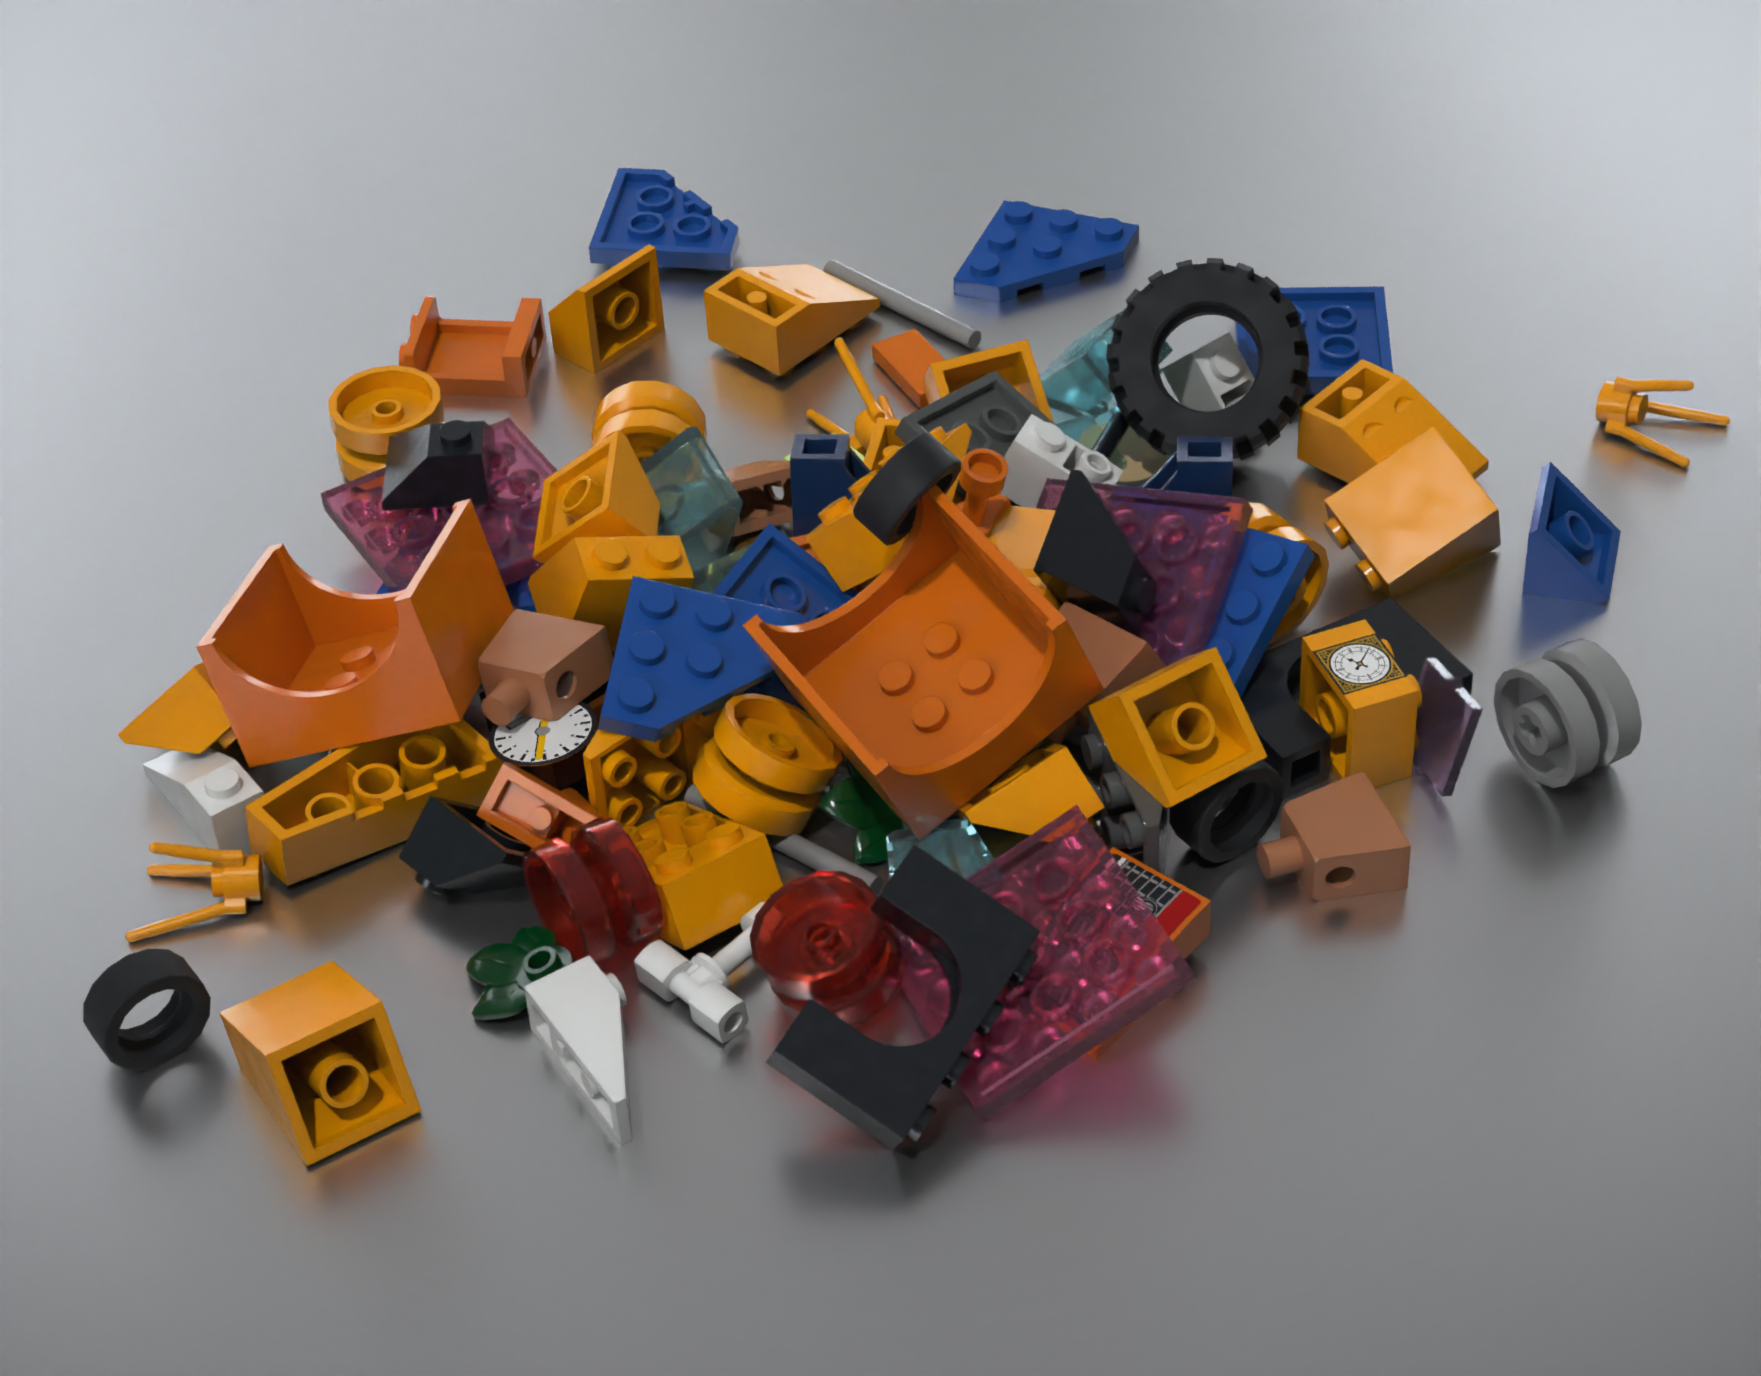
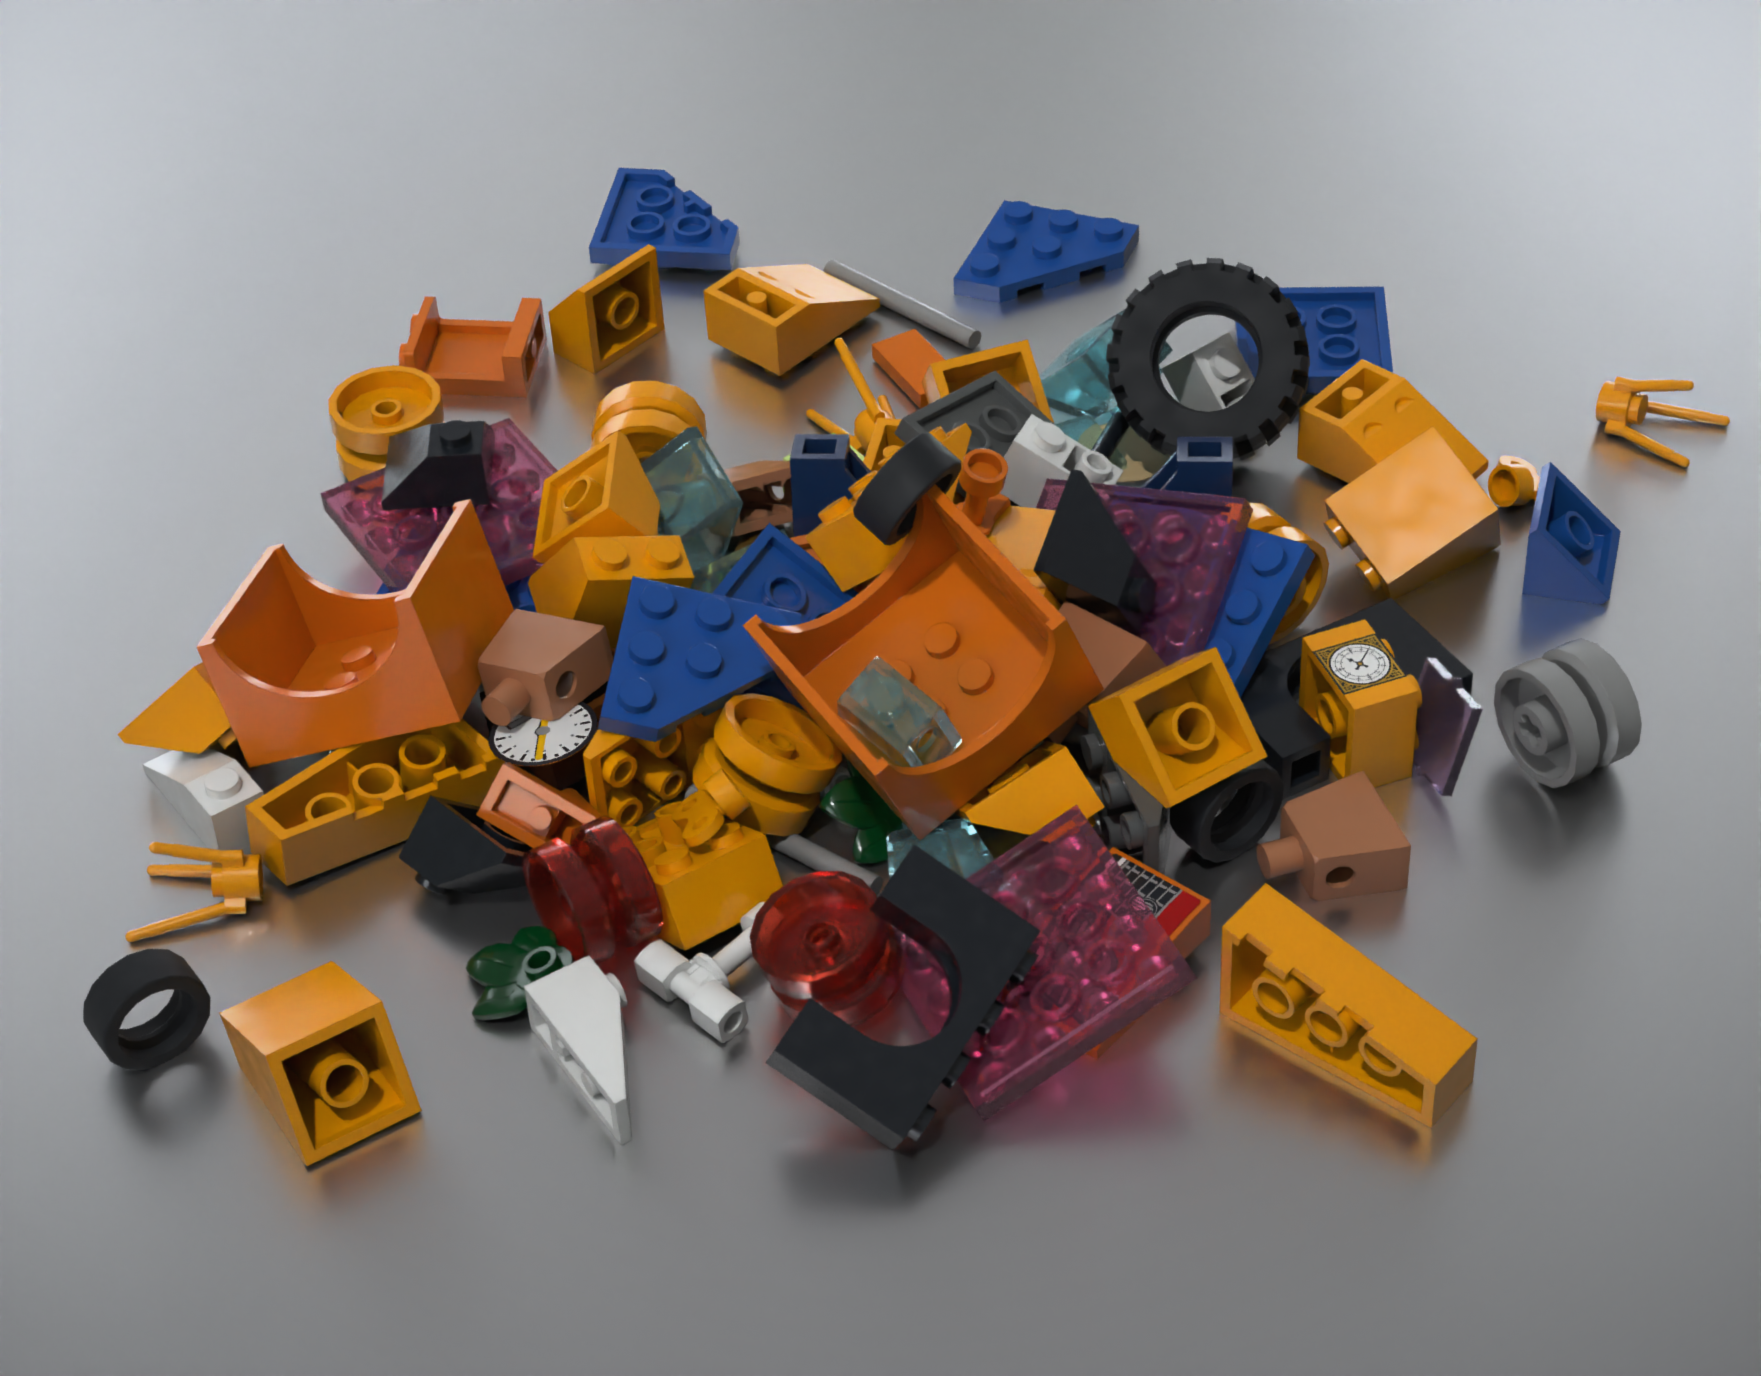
none -> light orange piece [672,768,752,847]
none -> clear light blue torso [837,656,963,767]
none -> light orange wedge [1219,883,1478,1128]
none -> light orange piece [1488,455,1540,507]

